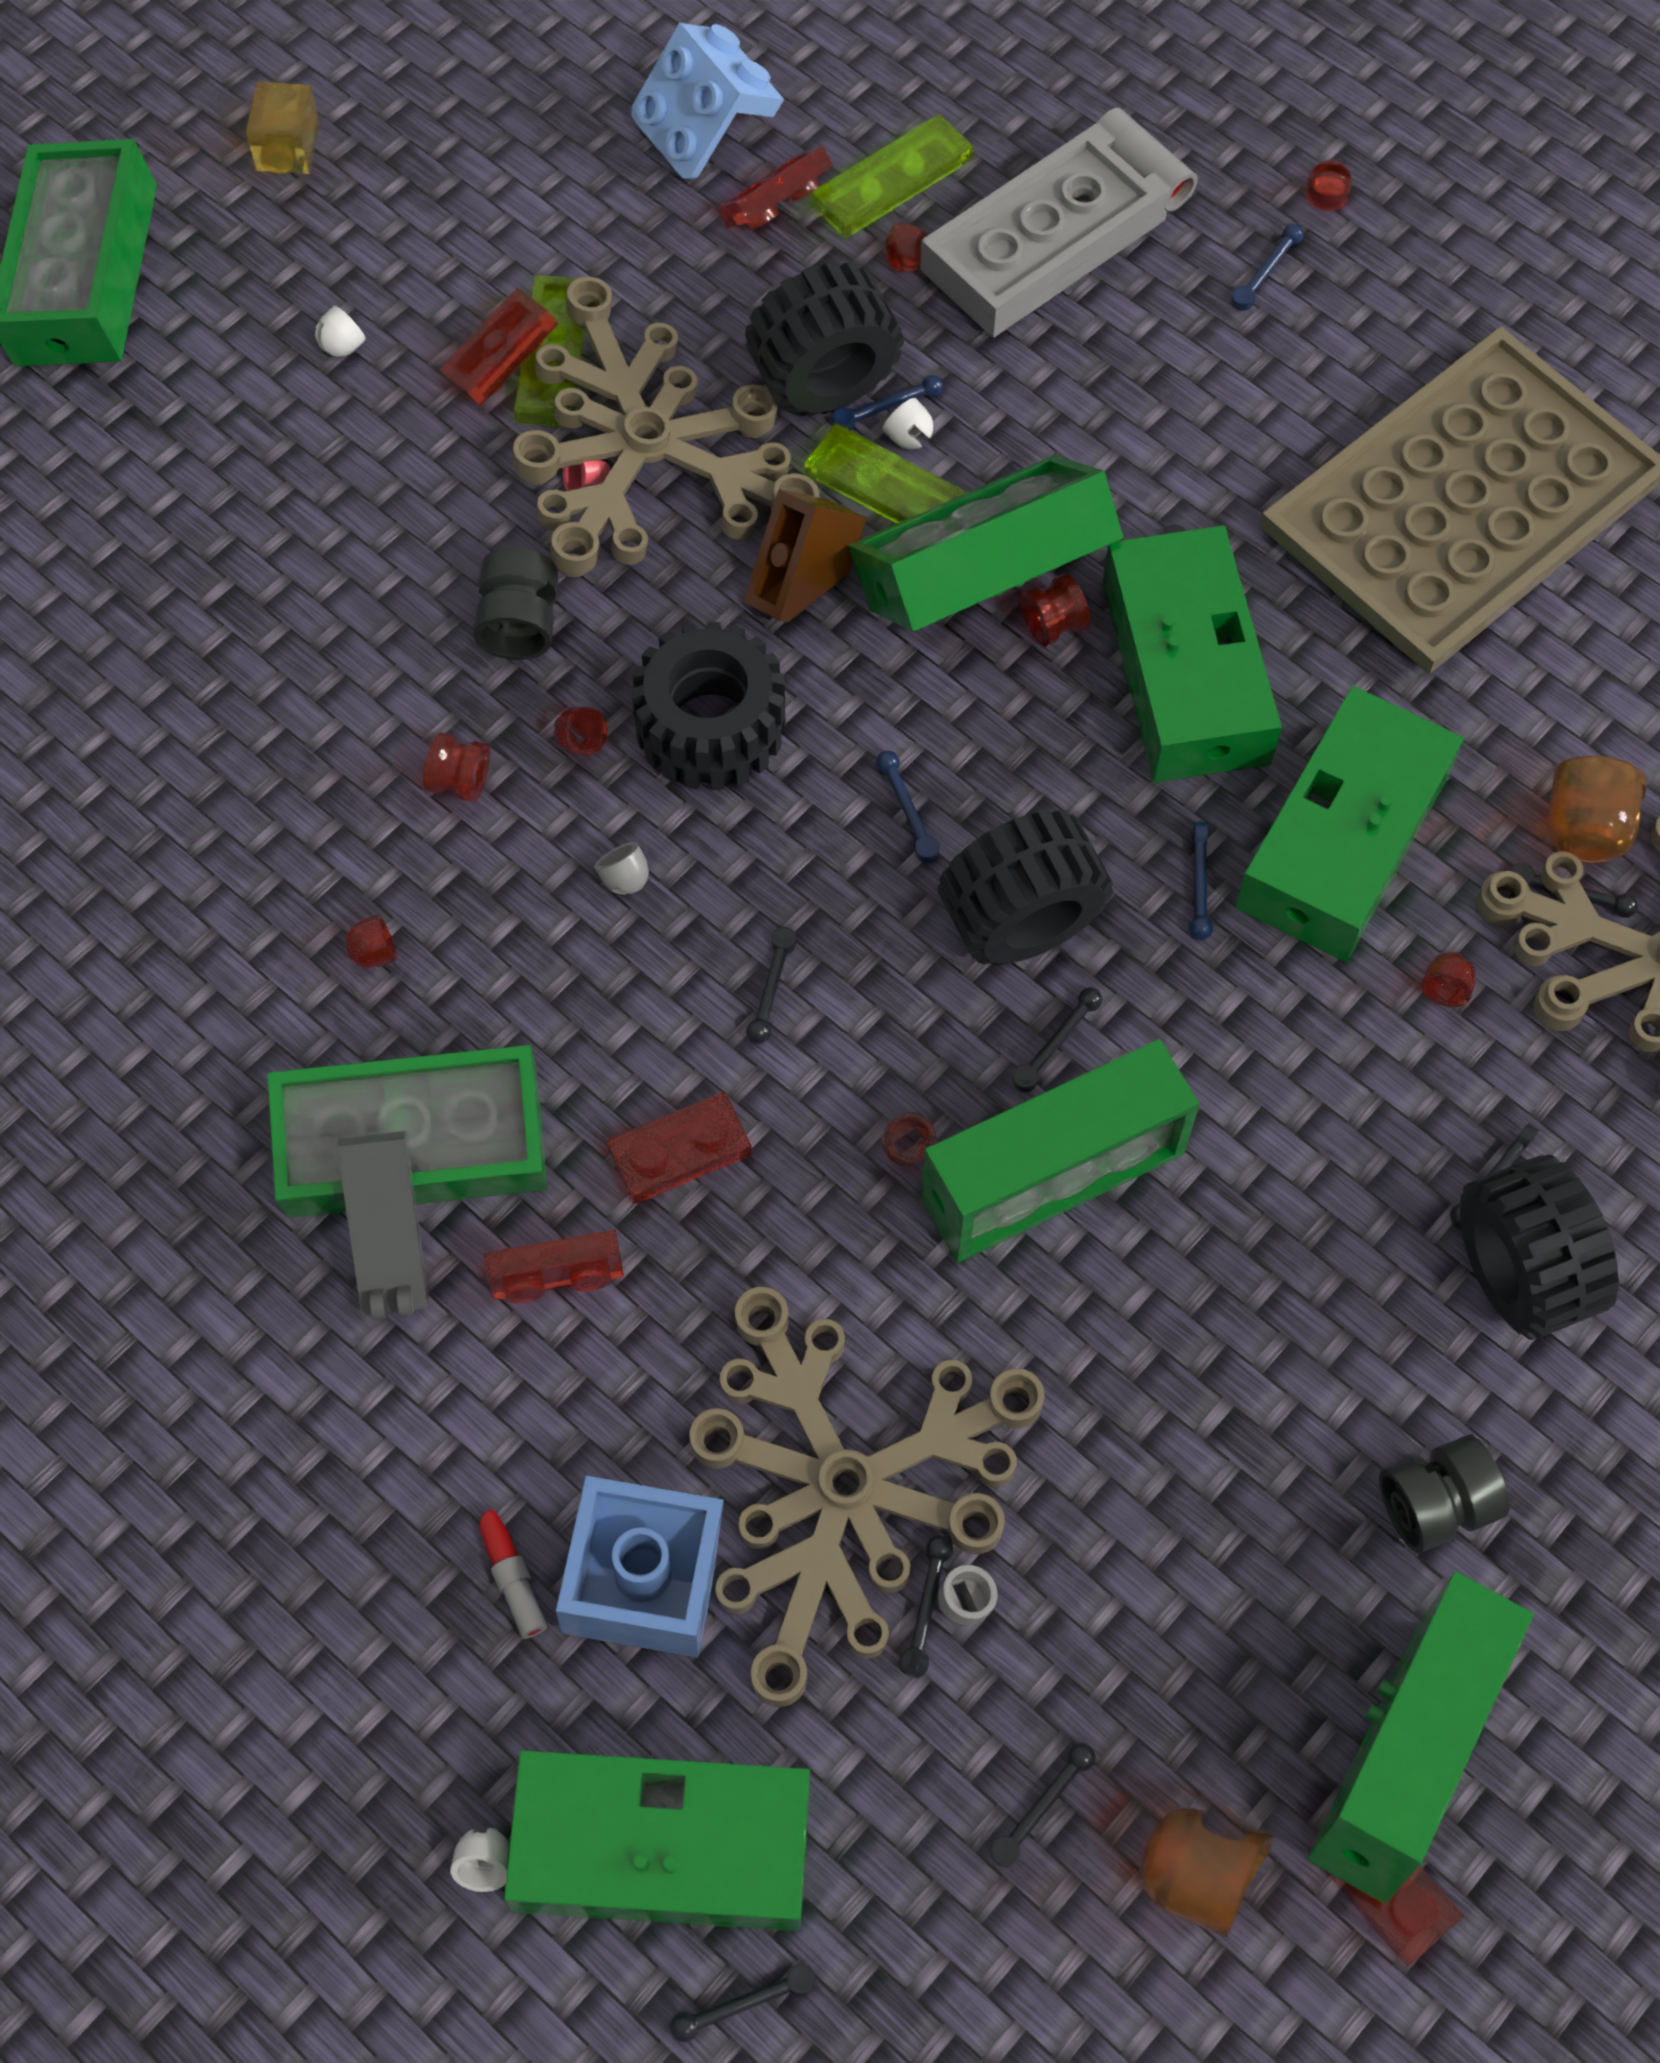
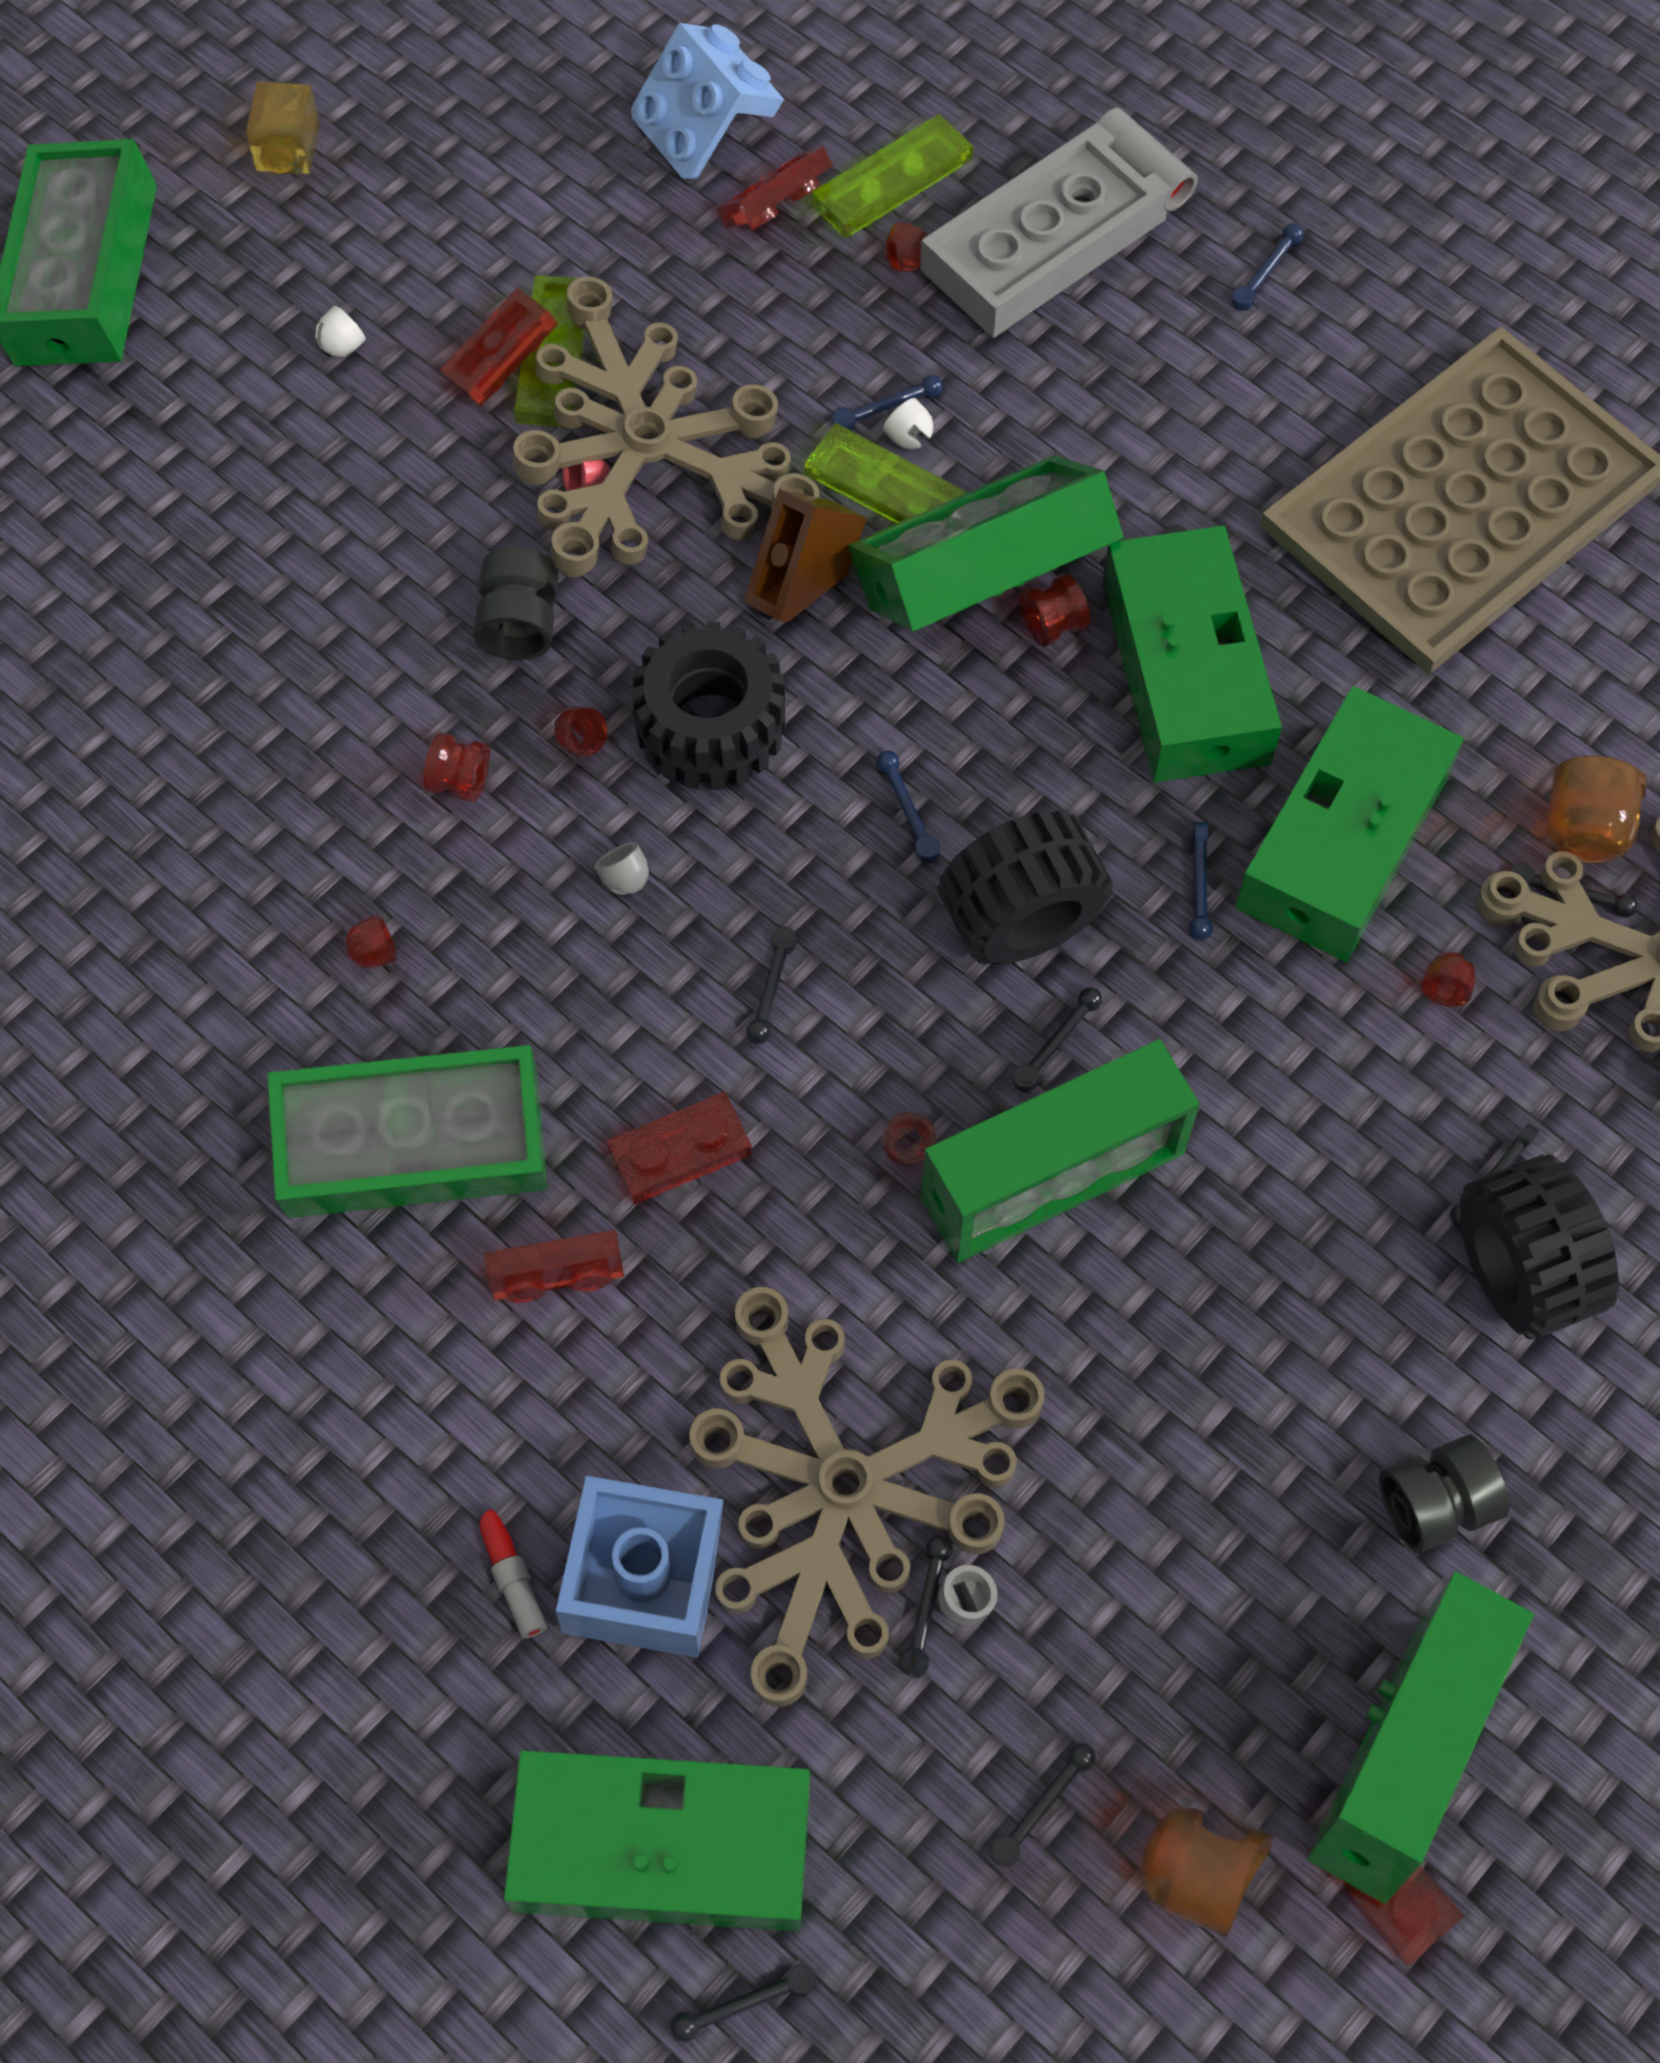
dark grey hinge [337,1131,429,1320] -> none
white hinge [451,1828,510,1892] -> none
black tyre [744,262,904,416] -> none
clear red hinge [1305,159,1352,210] -> none

